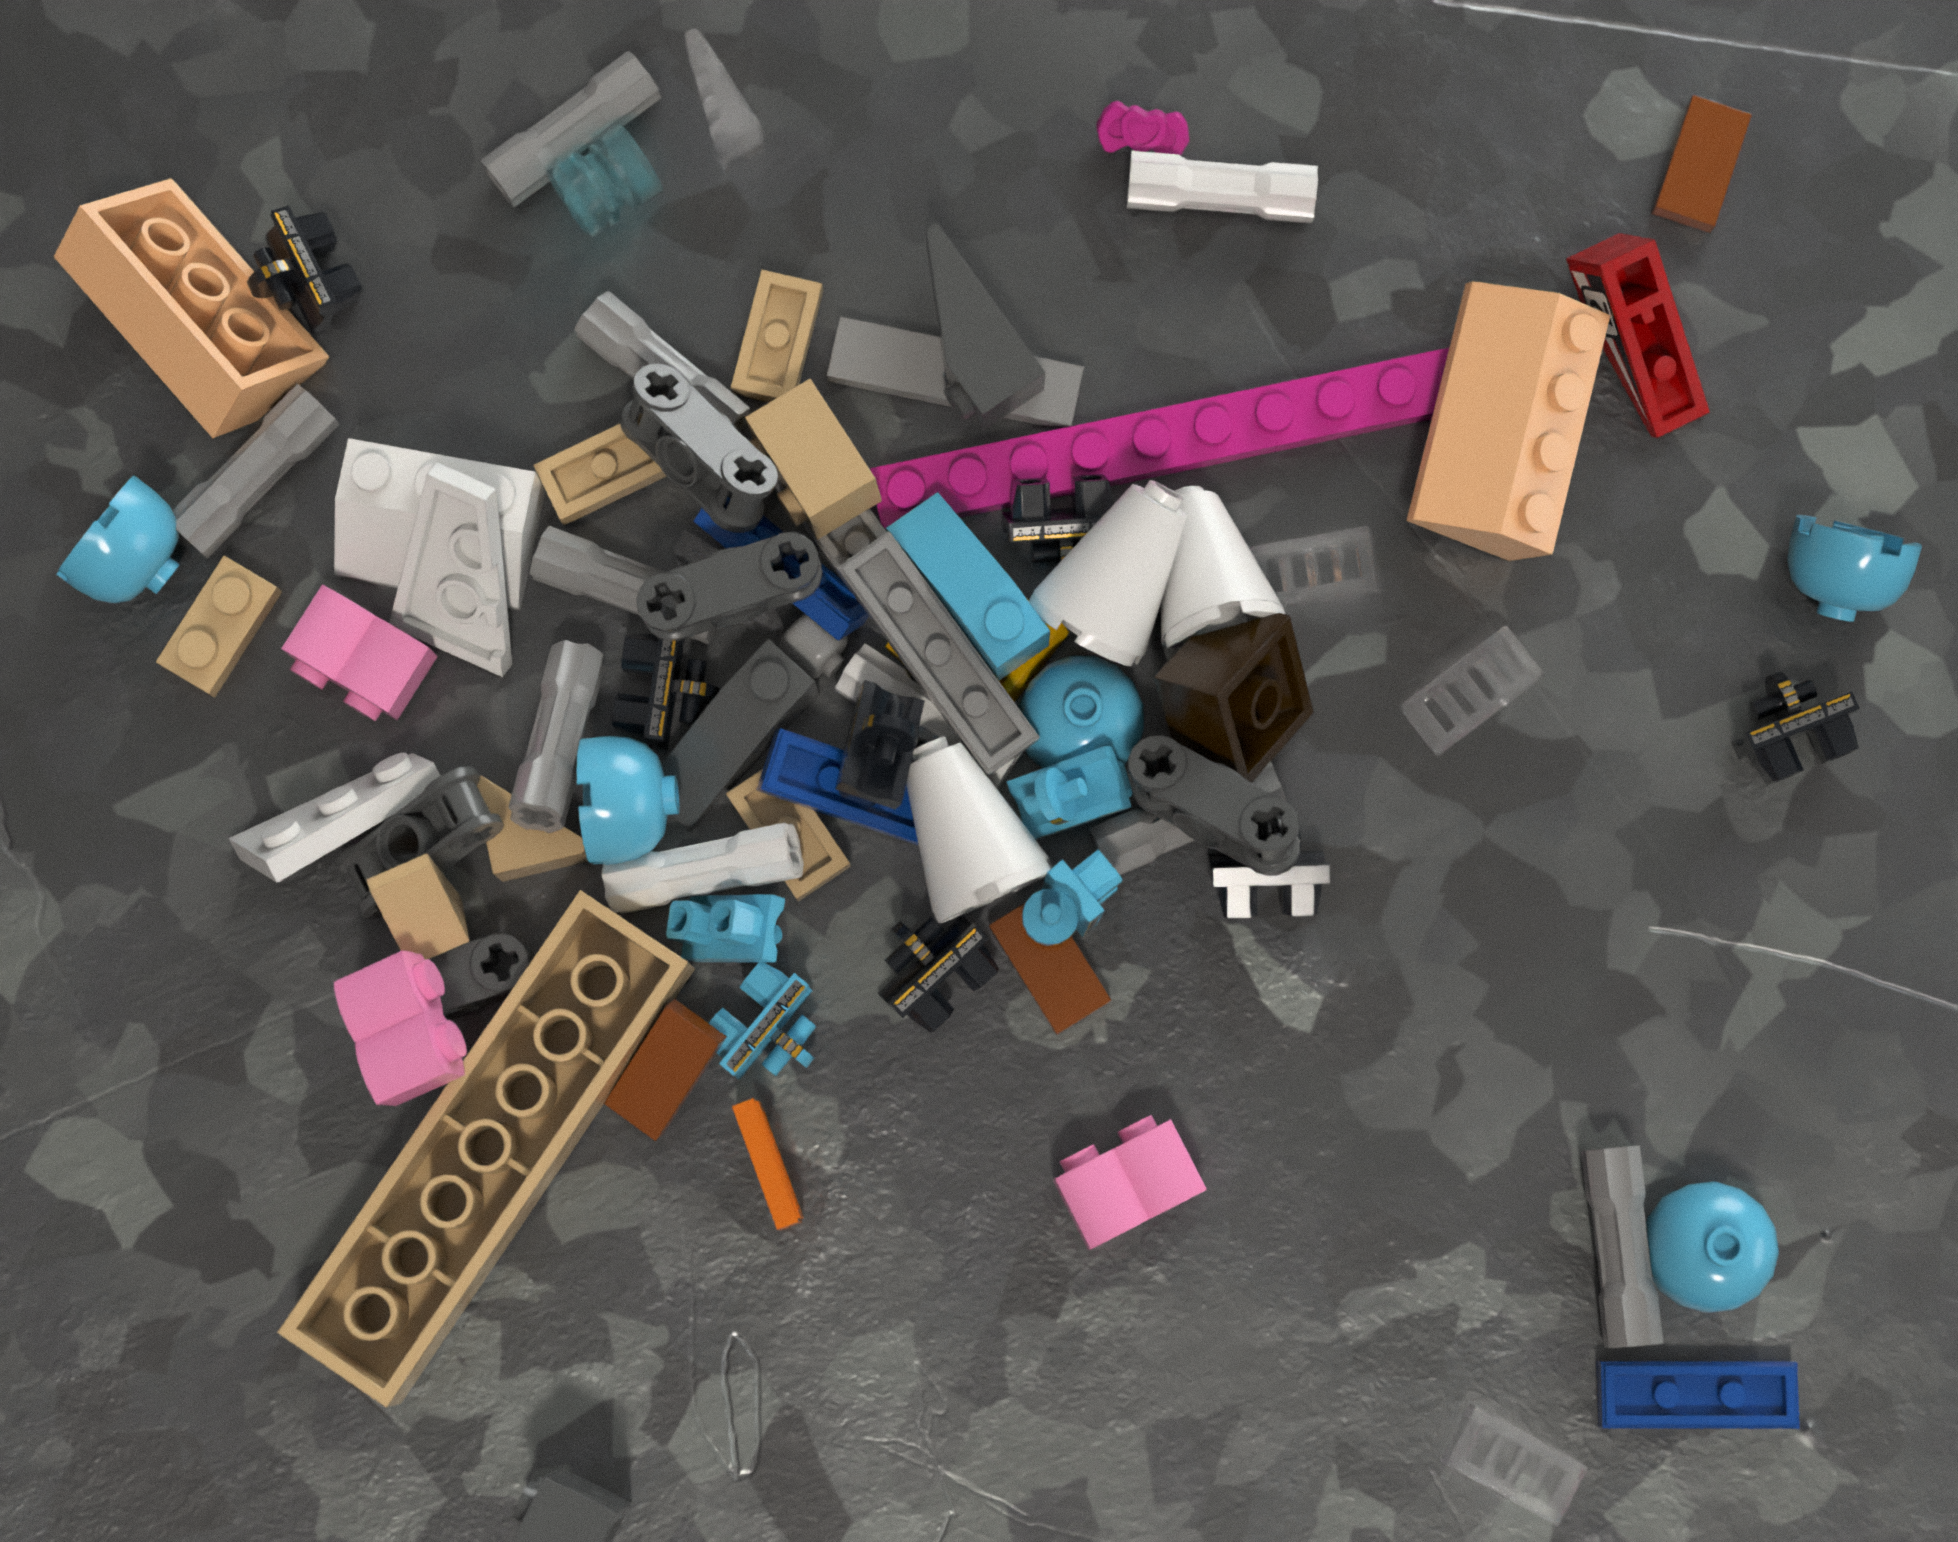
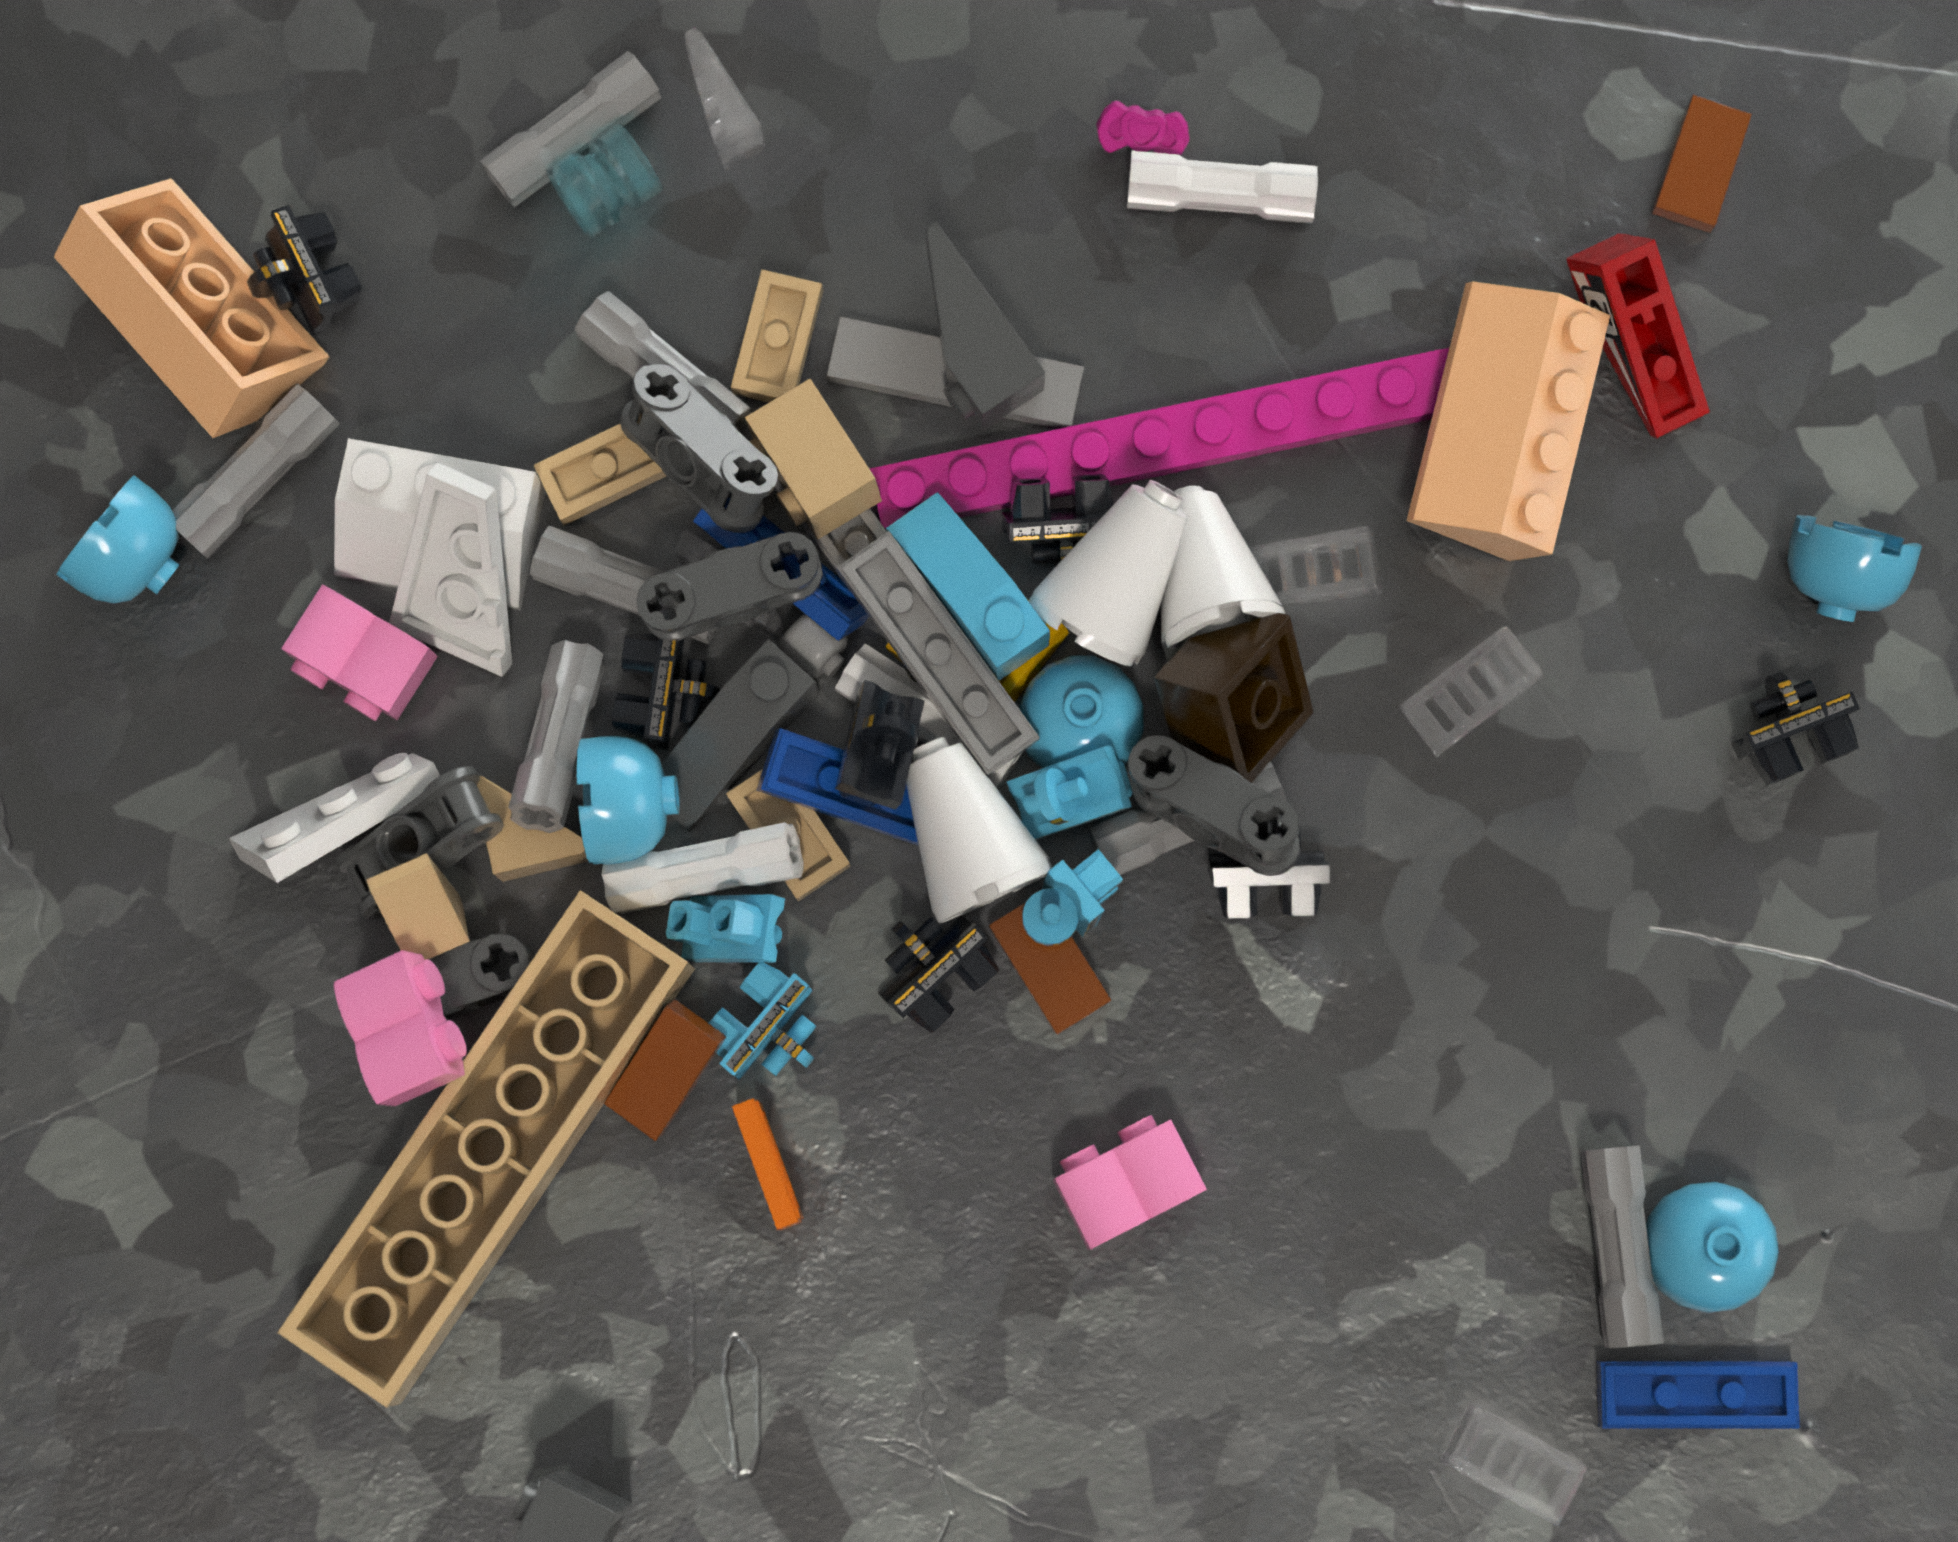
tan plate [156,556,282,698] -> none

